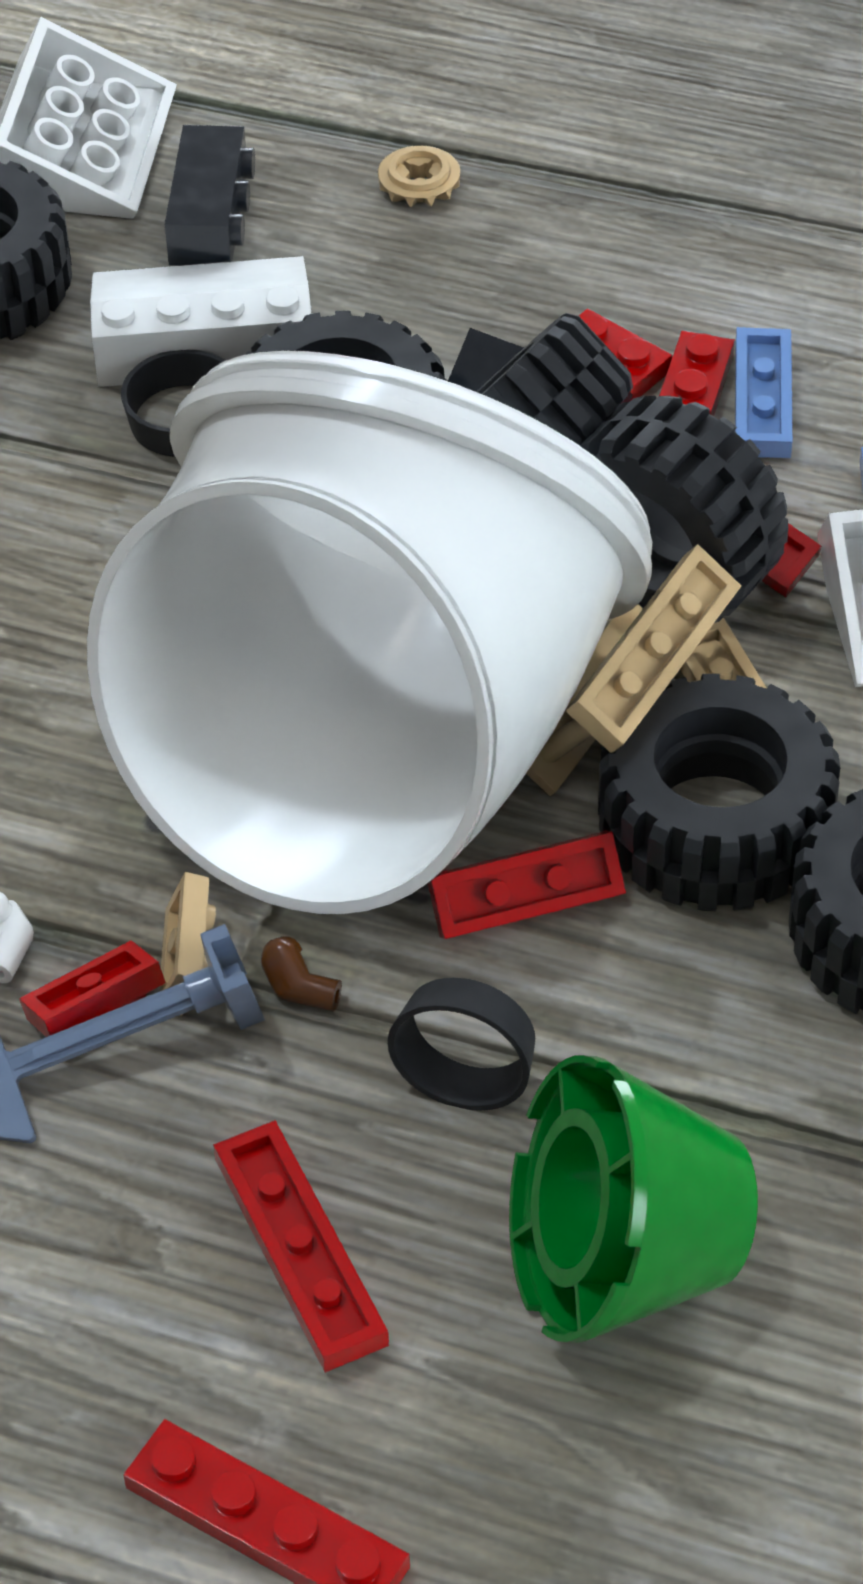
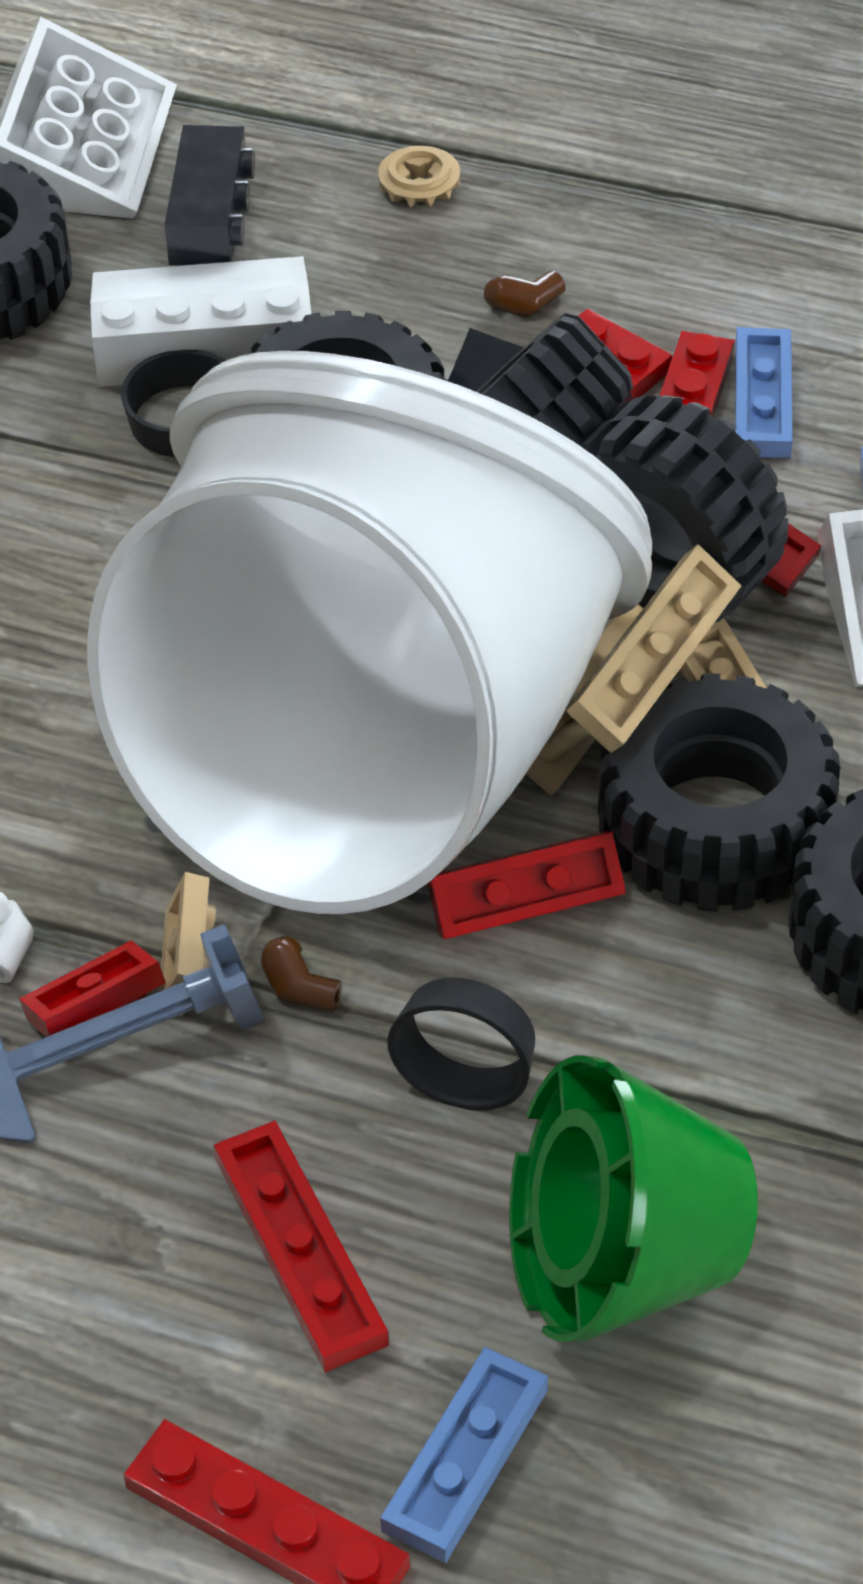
none -> medium blue plate [380,1347,548,1564]
none -> reddish brown arm [483,270,566,317]

